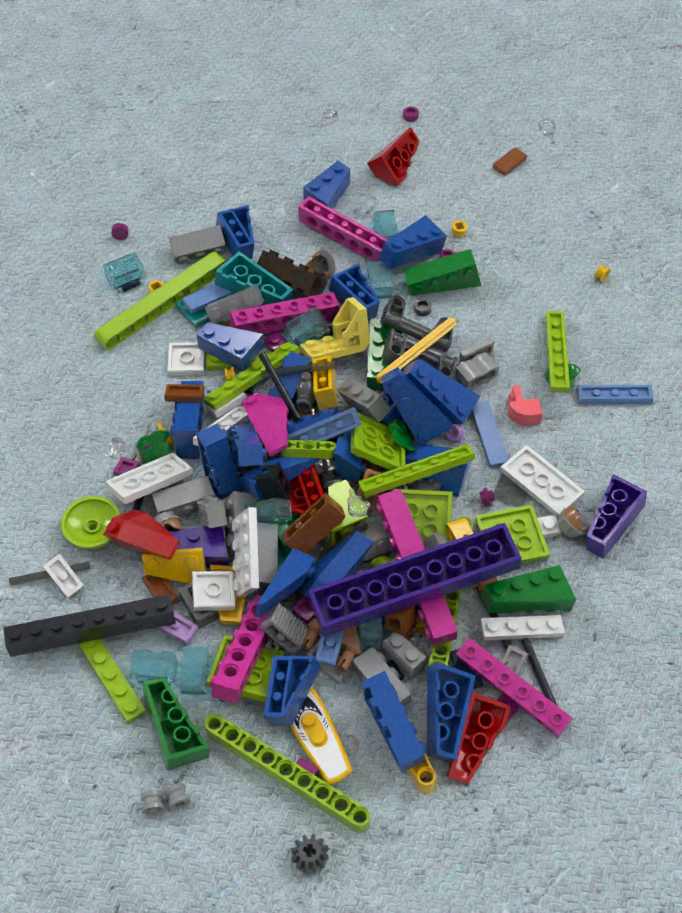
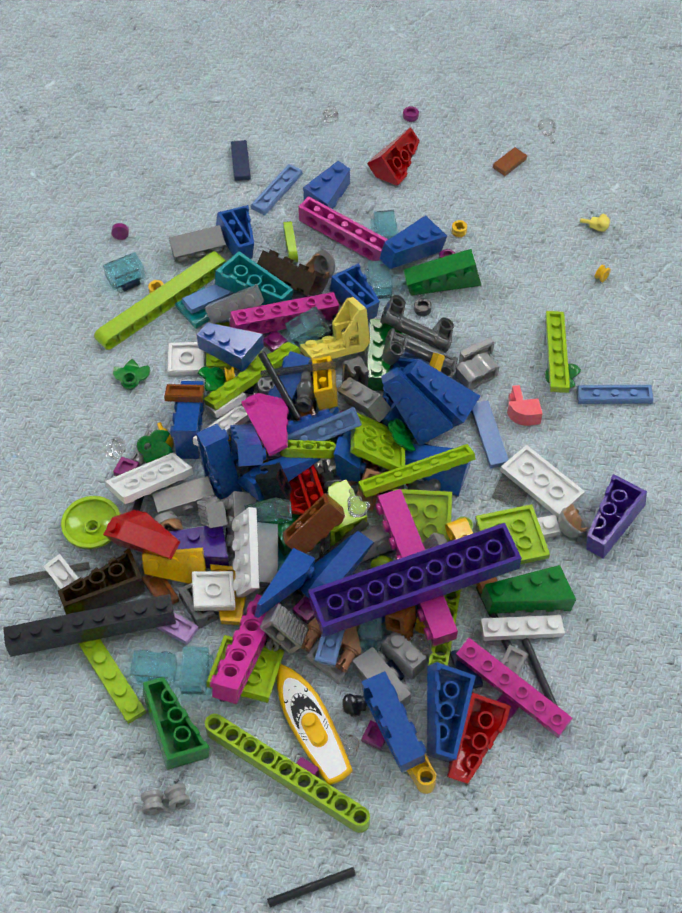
blue wedge [263,656,321,727] -> none
dark grey gear [291,834,329,874] -> none
yellow axle [376,317,457,384] -> none
lavender plate [446,424,465,443] -> none
magenta plate [479,487,495,507] -> none
none -> dark brown wedge [58,548,146,615]
none -> green plate [113,359,150,389]
none -> green plate [198,367,226,391]
none -> dark blue tile [230,140,251,181]
none -> medium blue tile [251,164,303,216]
none -> light grey wheel [258,376,275,395]
none -> black bar [267,867,356,907]
none -> lime beam [283,221,298,263]
none -> dark grey hinge [342,356,369,387]
none -> black piece [342,694,368,717]
none -> magenta plate [361,720,385,750]
none -> yellow tile [429,352,445,371]
none -> light yellow piece [580,214,610,232]

